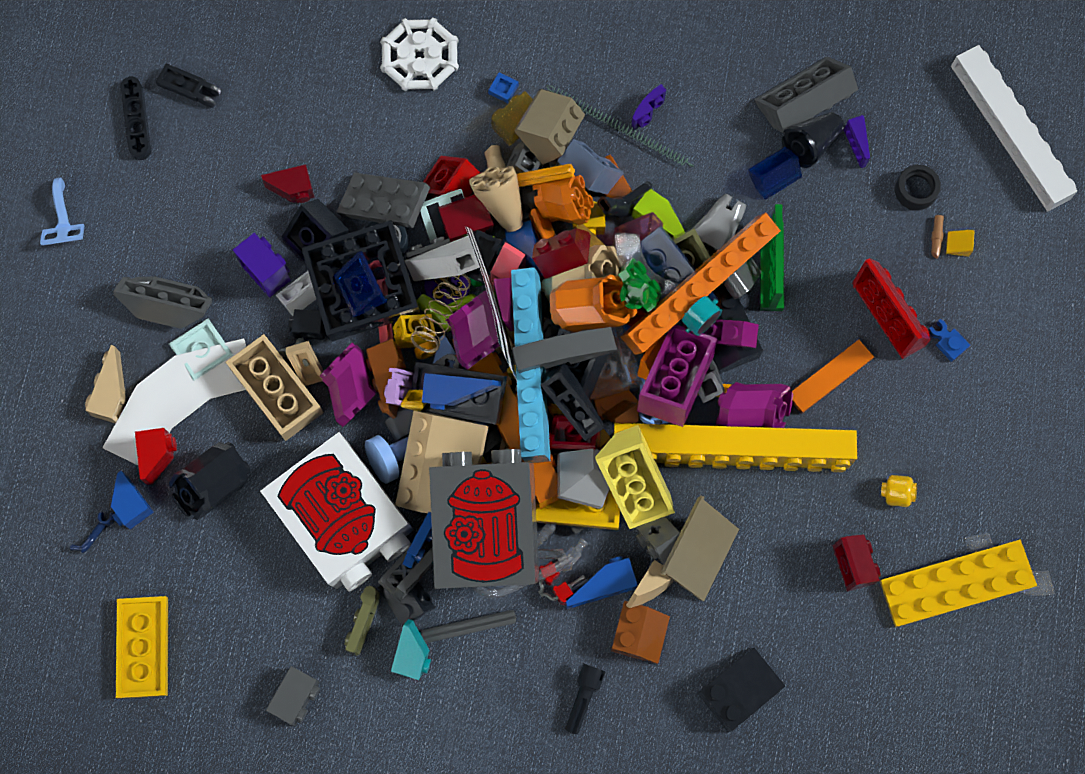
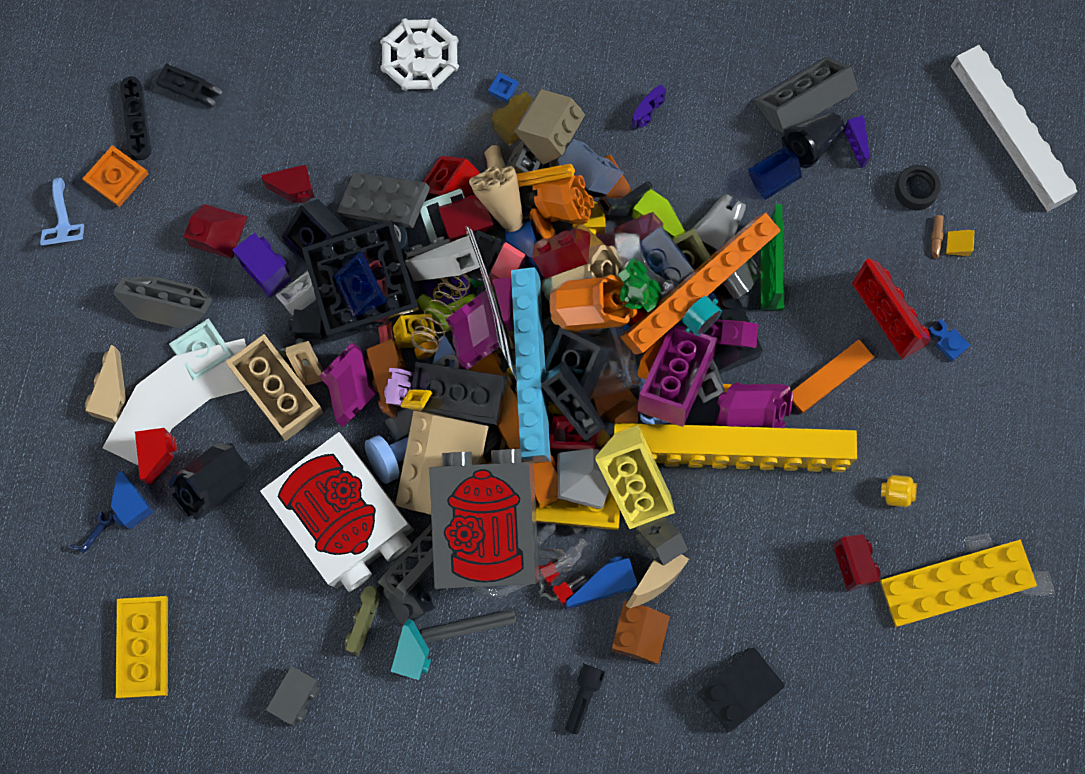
blue plate [403,511,432,568] -> none
blue slope [422,373,501,410] -> none
dark grey slope [512,327,617,373] -> none
sand green piece [547,85,694,167] -> none
dark tan piece [661,495,739,601] -> none
none -> orange plate [83,145,149,207]
none -> dark red slope [183,204,248,259]

